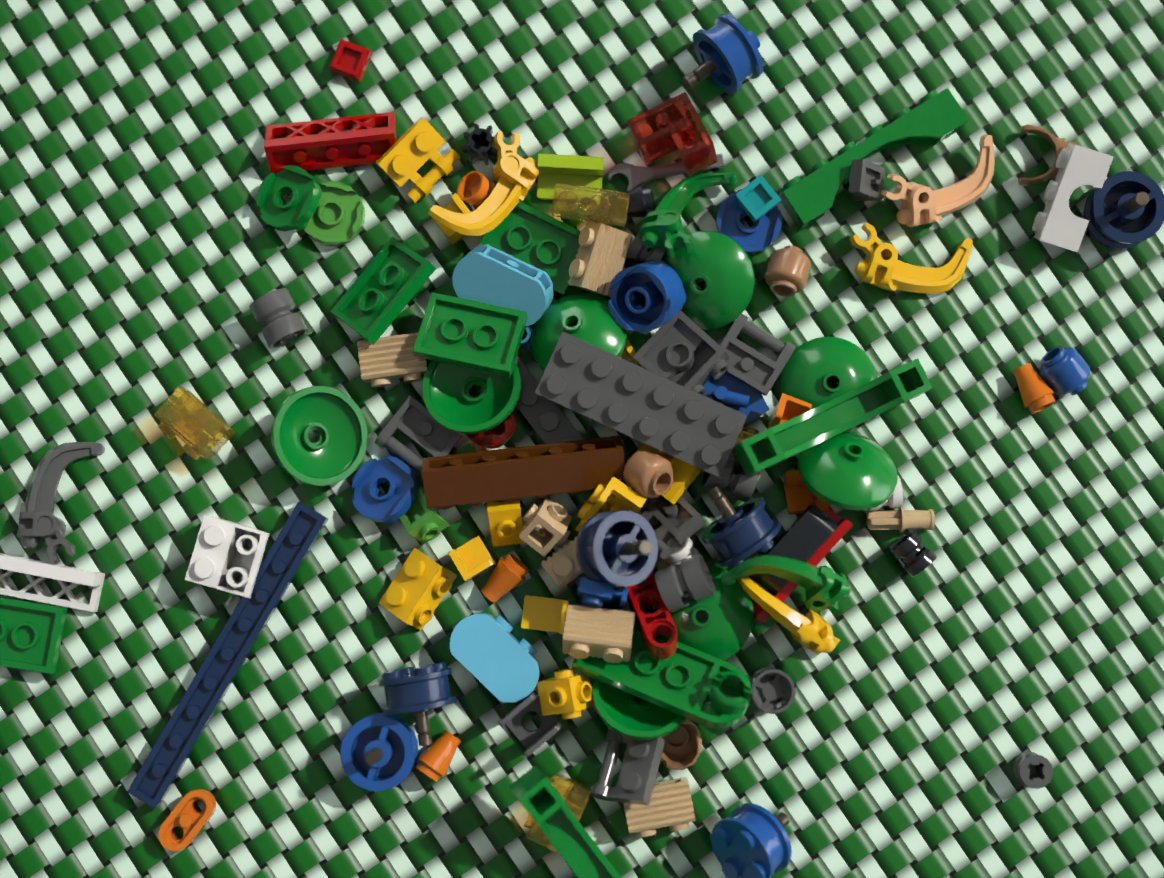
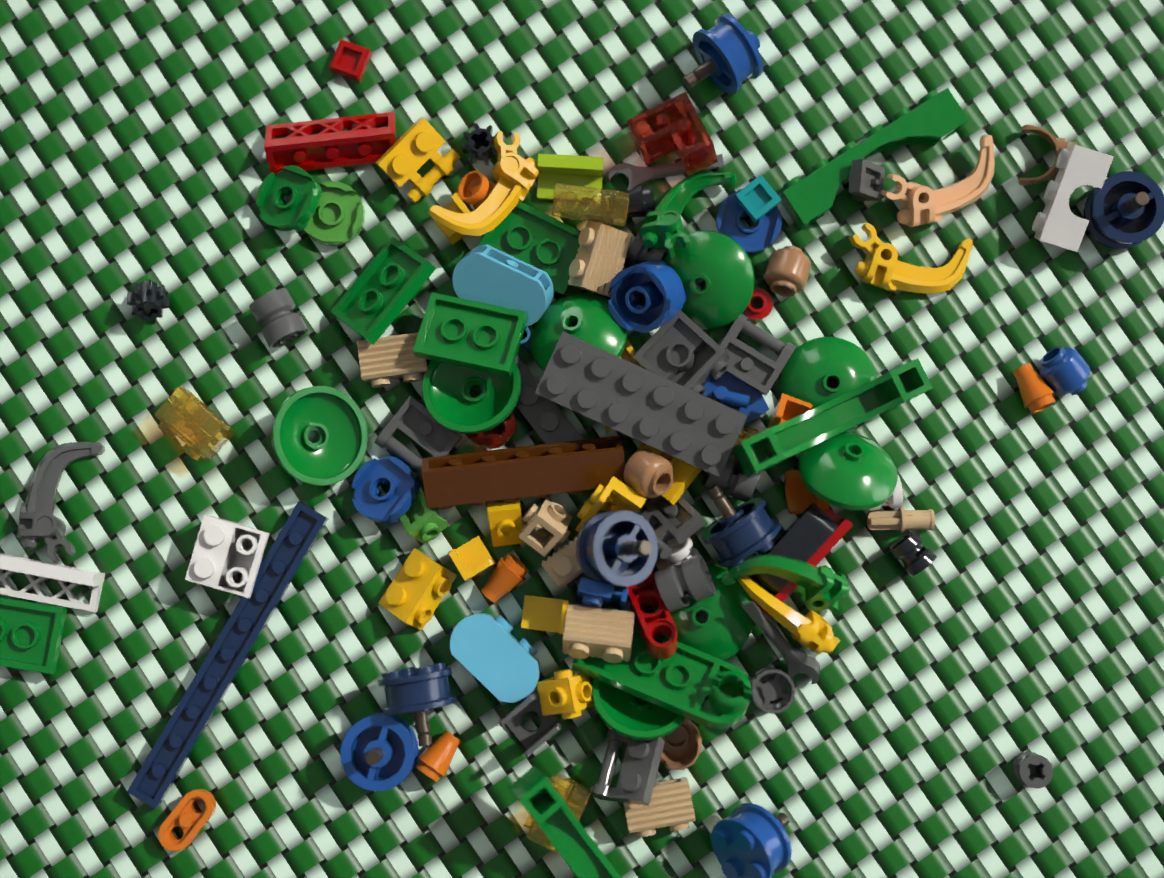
none -> black gear [127,280,169,321]
none -> red plate [742,288,773,321]
none -> dark grey piece [742,601,820,684]

